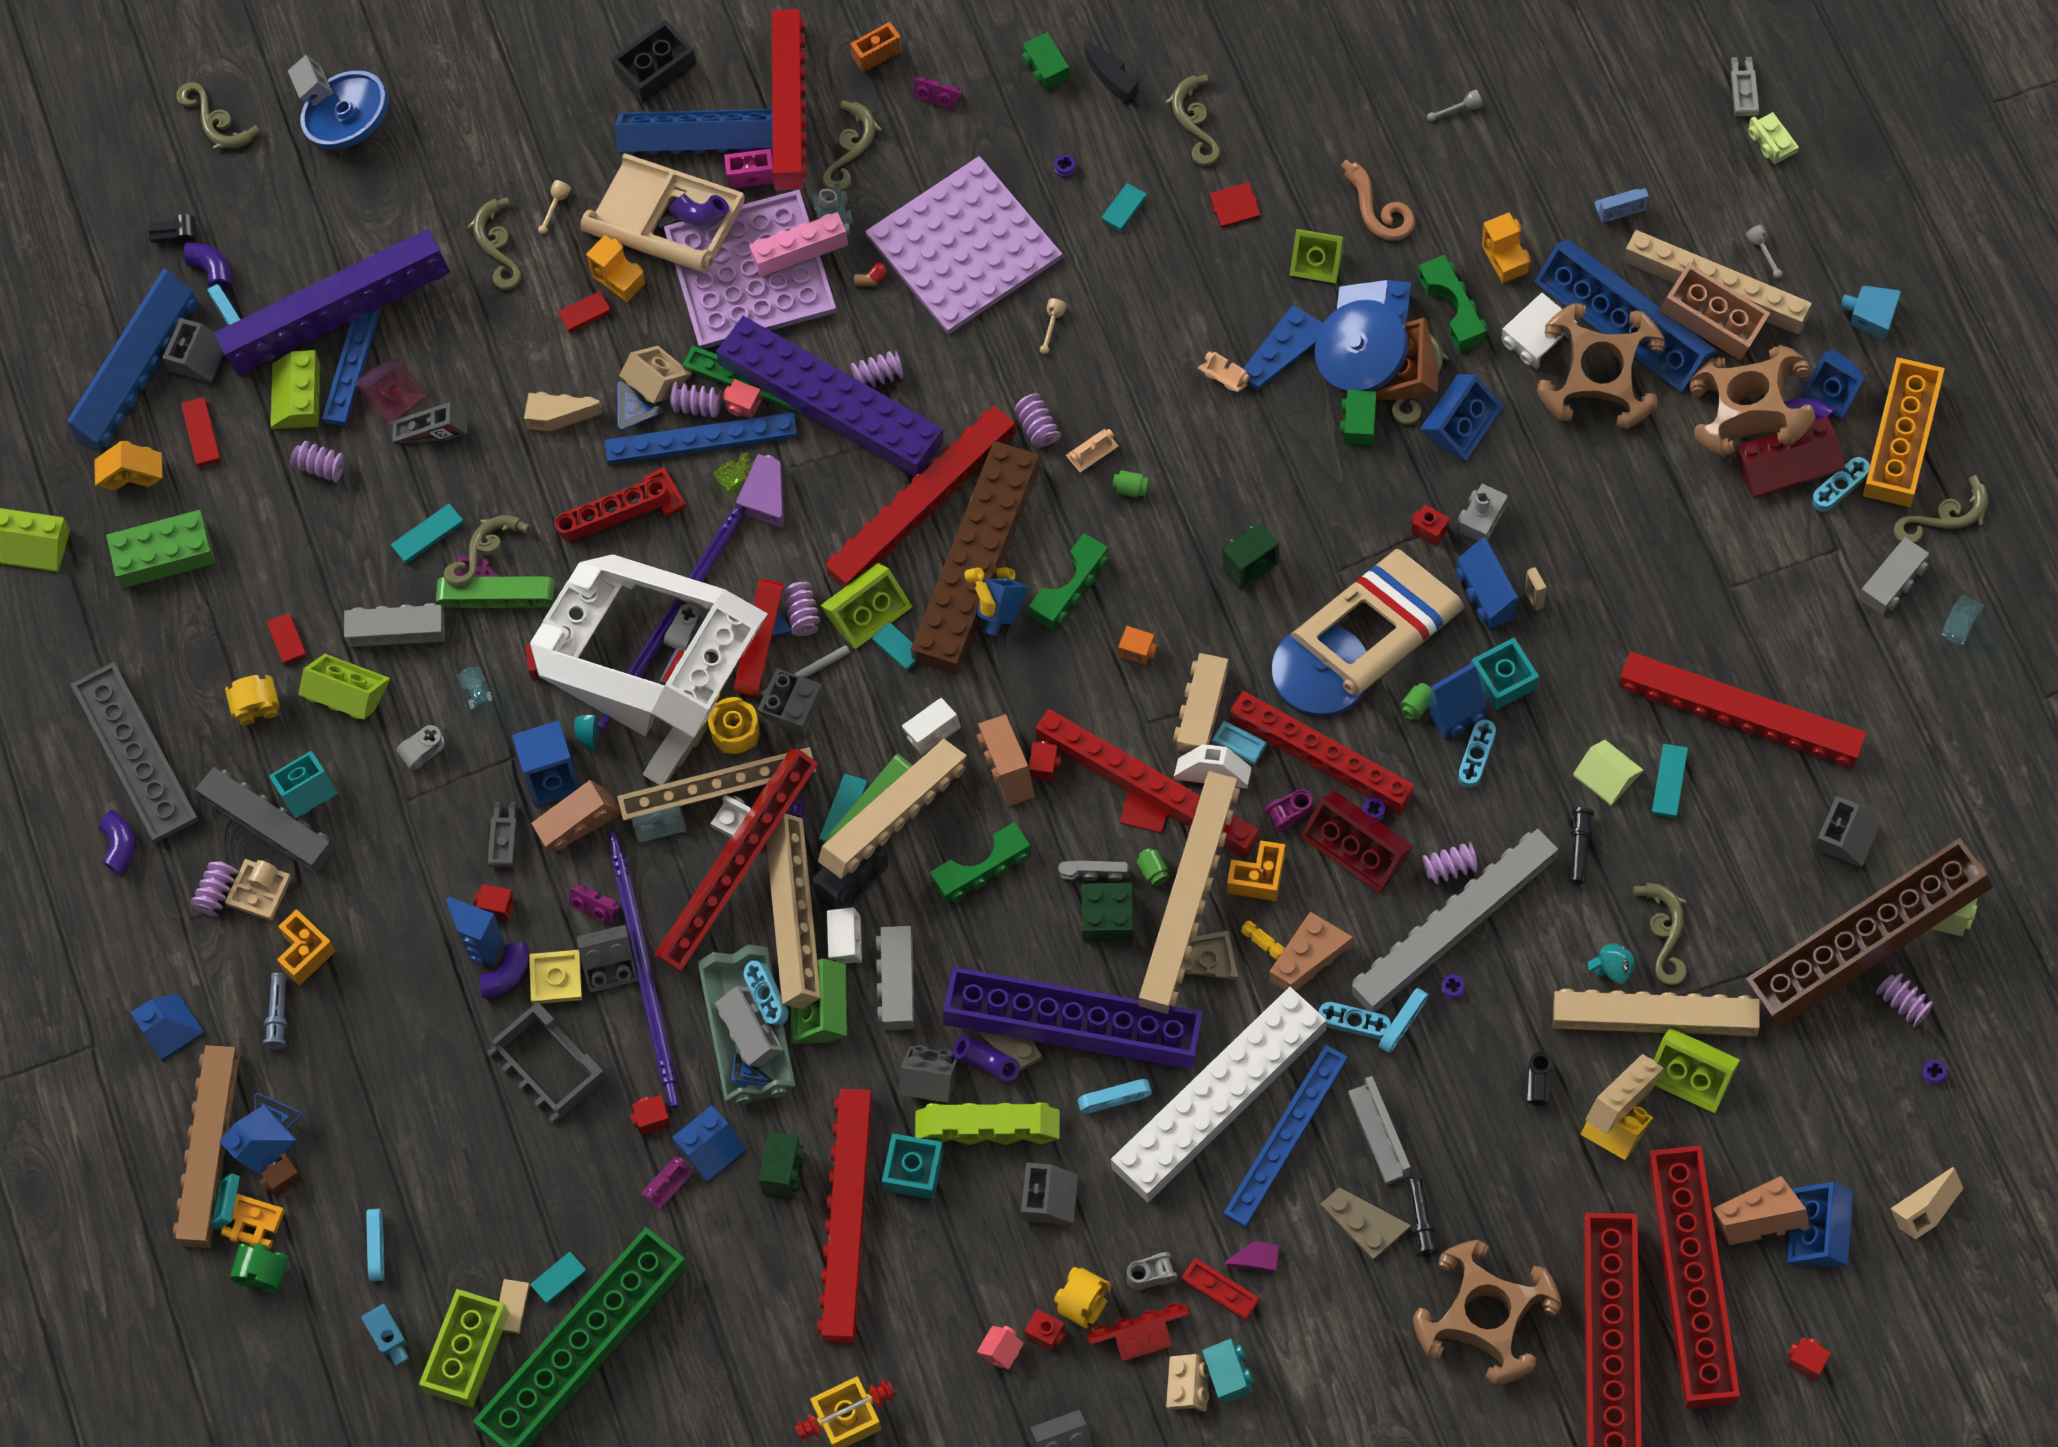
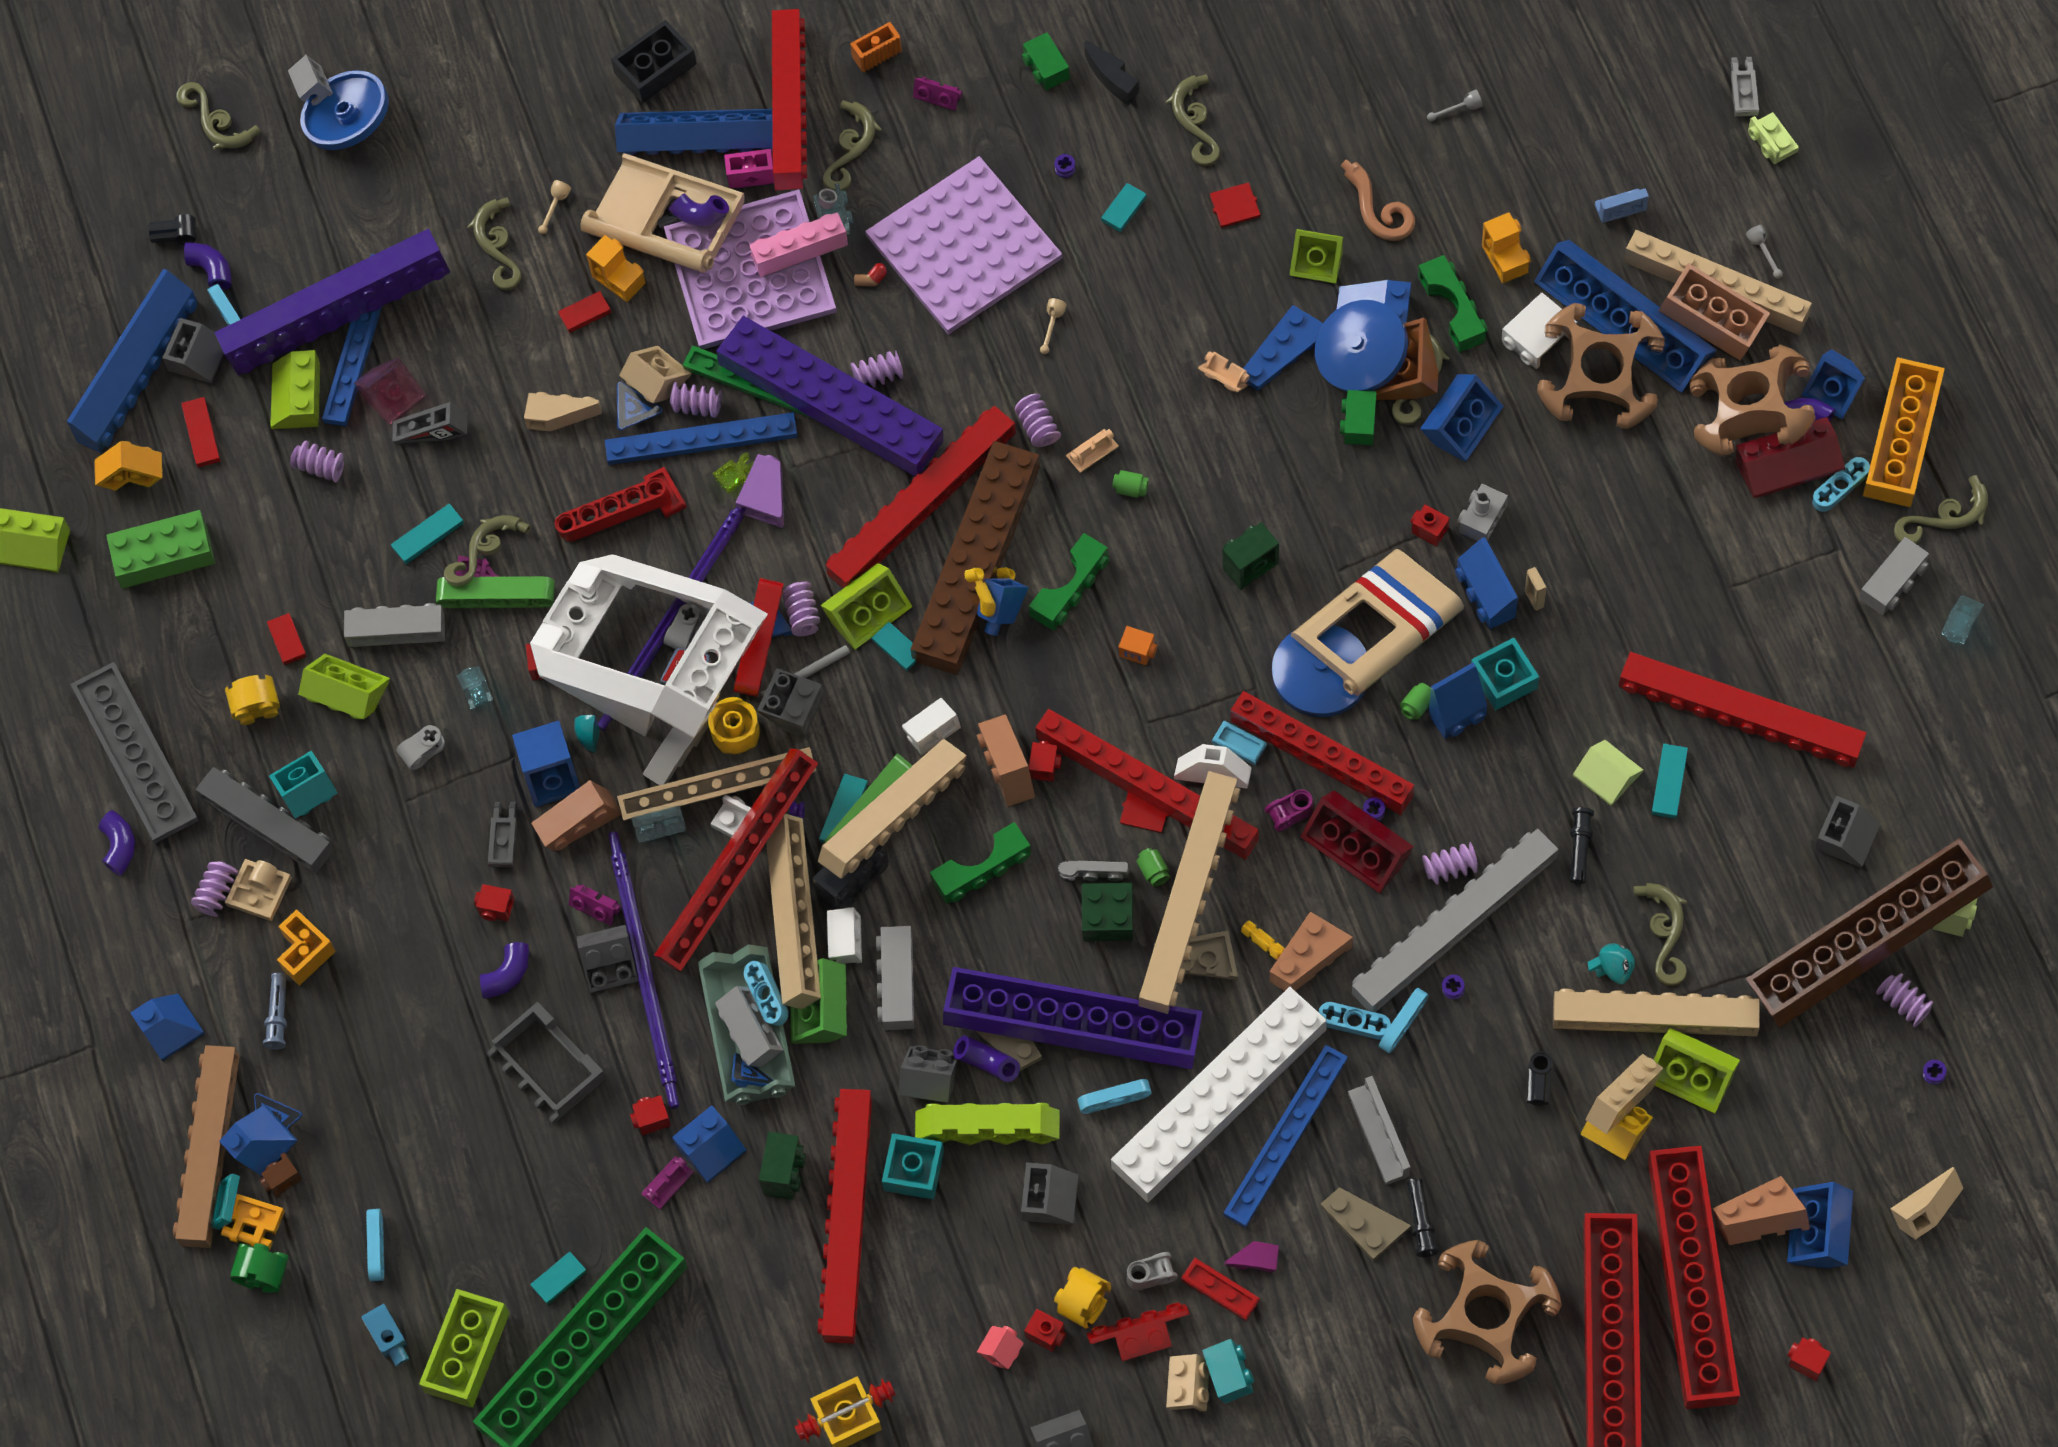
blue slope [446,896,505,967] -> none
tan tile [499,1279,530,1334] -> none
light yellow plate [529,950,582,1004] -> none
coral brick [723,379,762,418] -> none
tan brick [1173,653,1228,753] -> none
light orange brick [1227,841,1285,901] -> none
medium azure beam [1458,720,1496,788] -> none
dark azure torso [1840,286,1901,340] -> none

